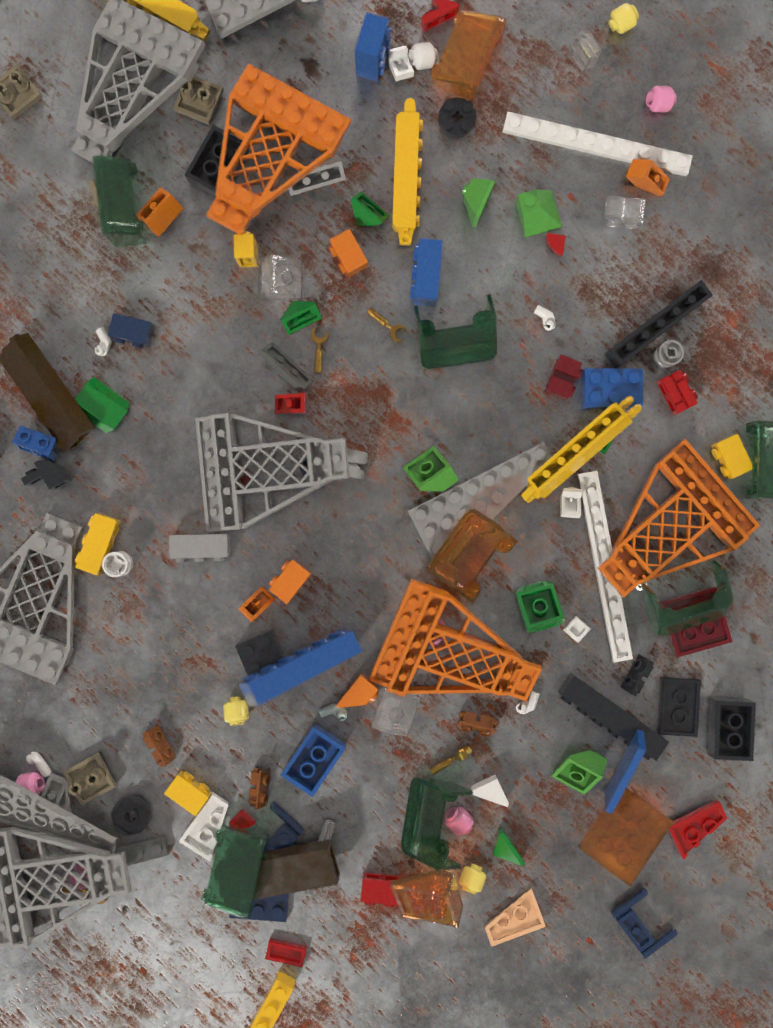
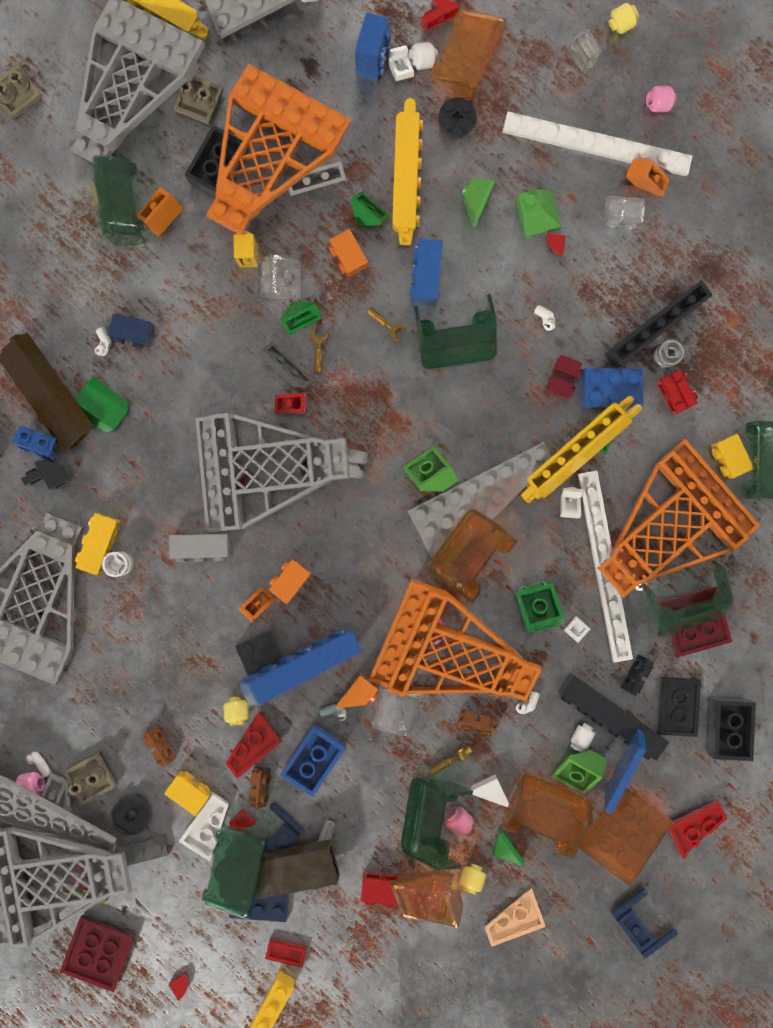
none -> dark red plate [60,915,136,992]
none -> red tile [168,972,189,1001]
none -> red wing [225,711,283,779]
none -> clear orange windscreen [501,774,593,859]
none -> white brick [570,723,596,752]

